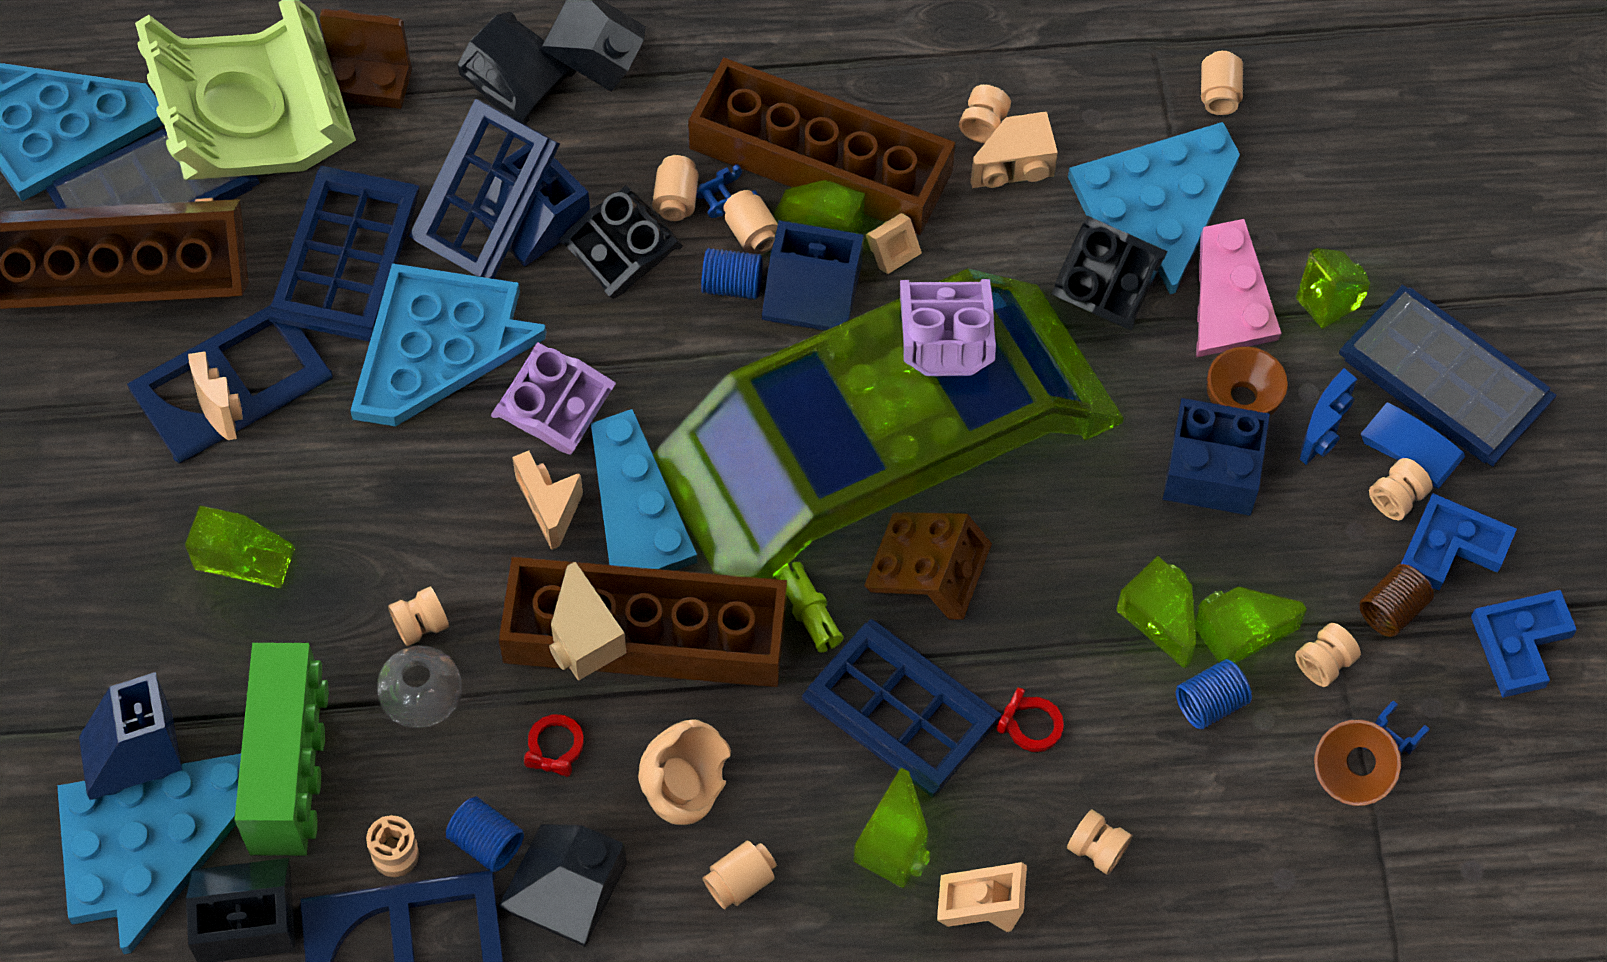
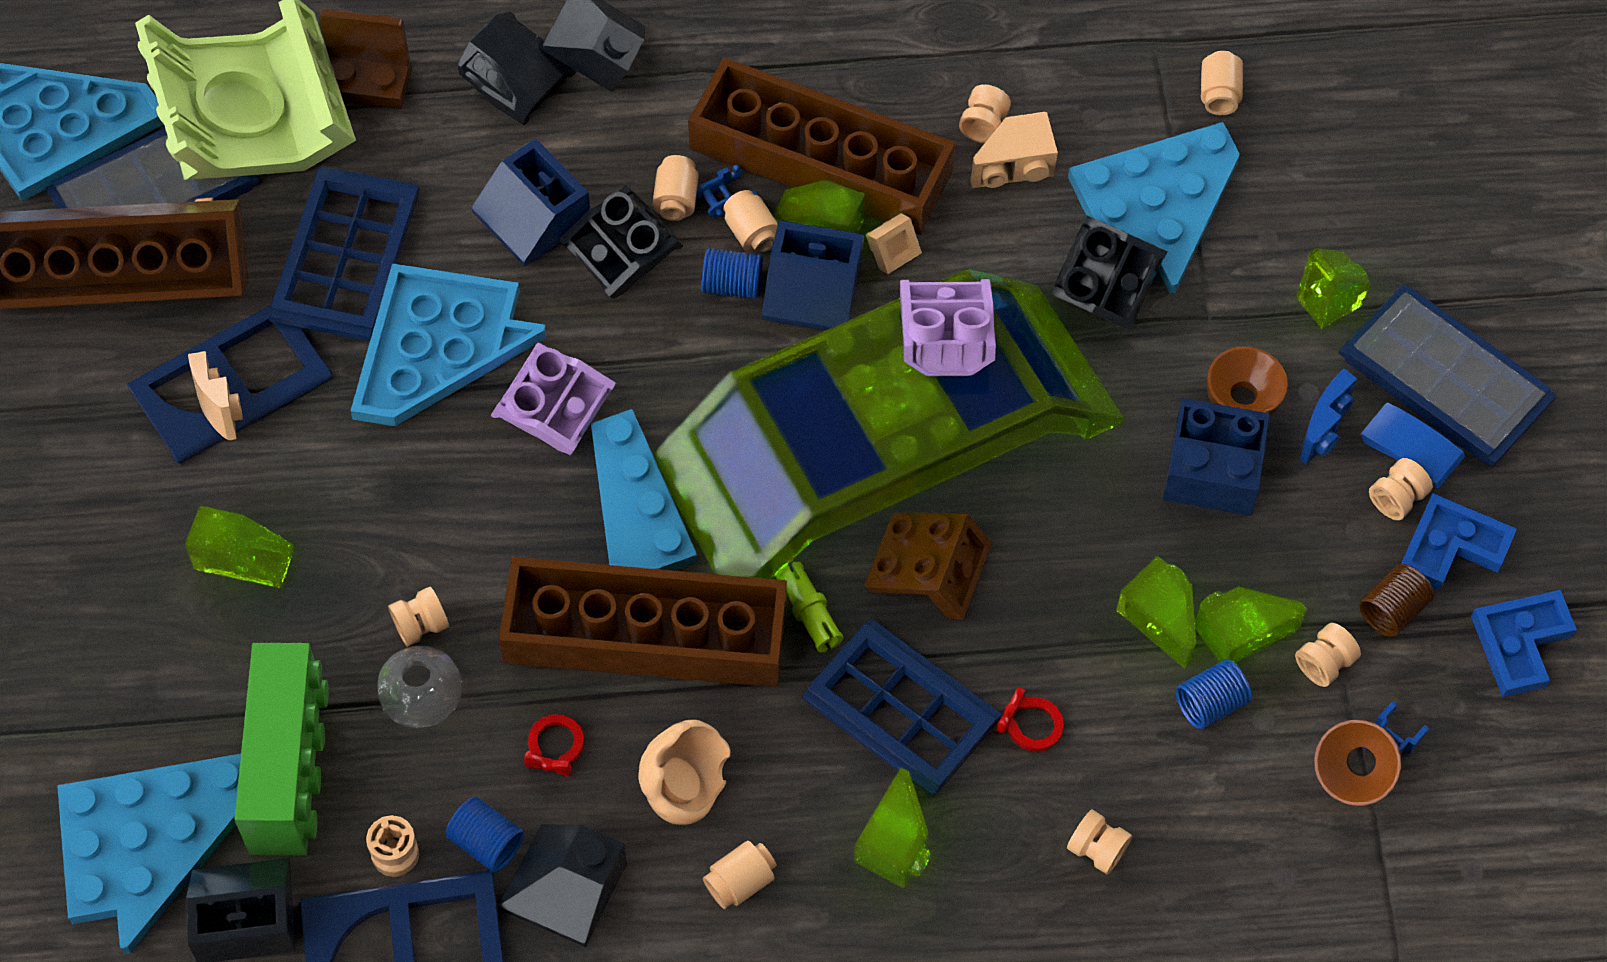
dark blue slope [79,672,183,800] -> none
dark blue piece [409,99,560,279] -> none
light nougat slope [512,451,583,550] -> none
tan slope [549,562,627,681] -> none
light nougat slope [937,862,1027,932] -> none
bright pink wing [1196,219,1282,358] -> none

